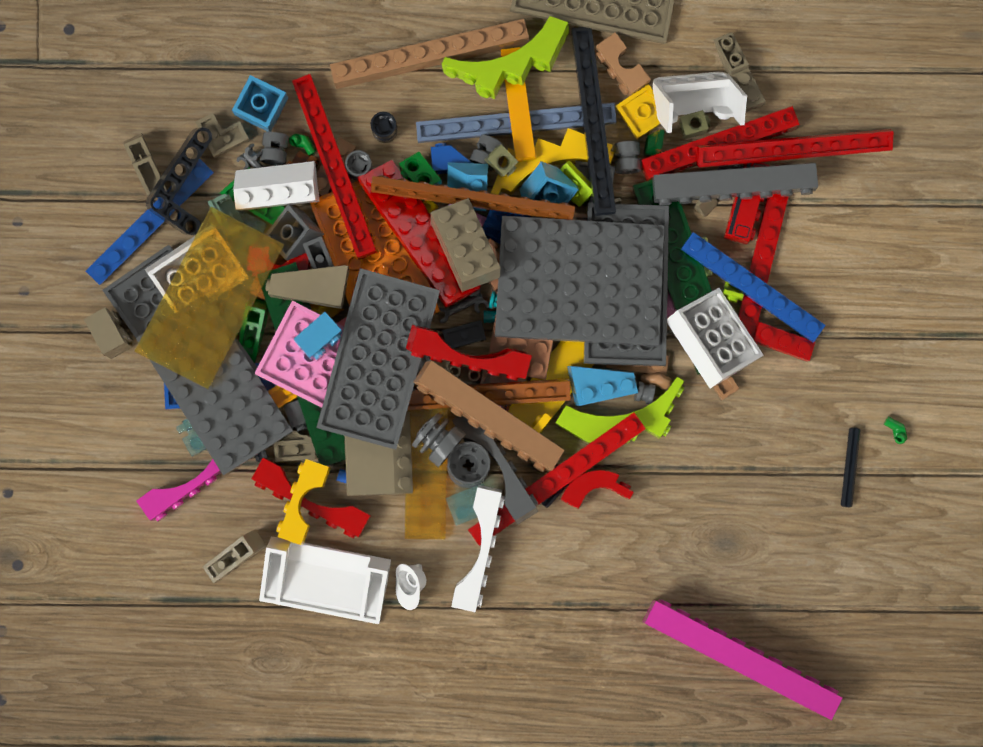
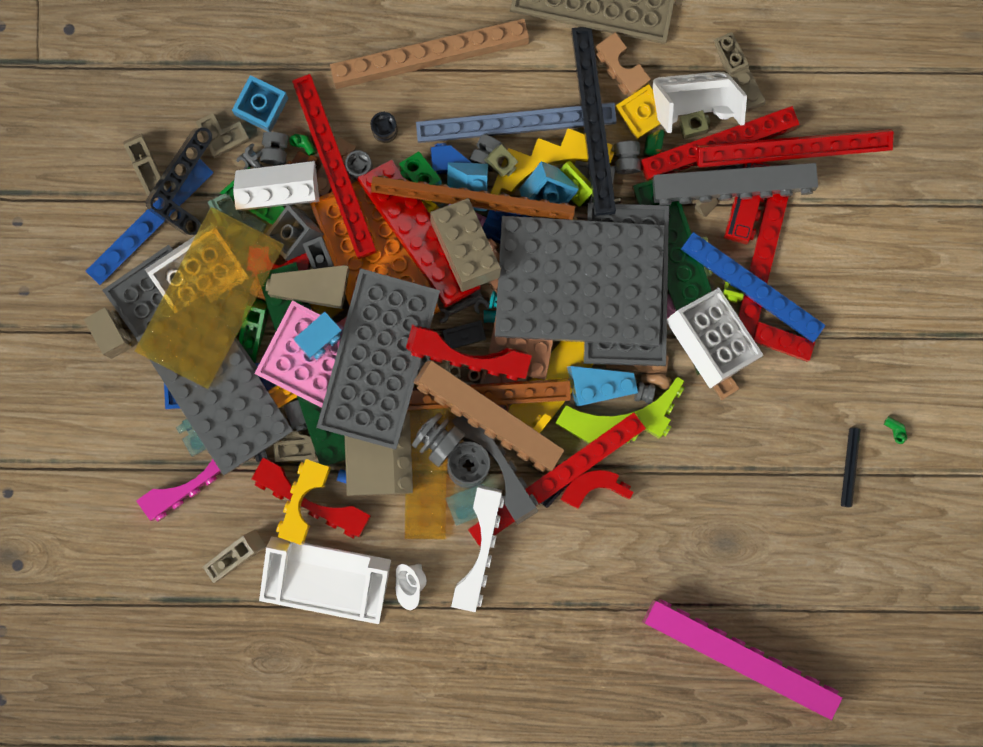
lime arch [442,16,569,99] -> none
light orange tile [501,47,536,161] -> none

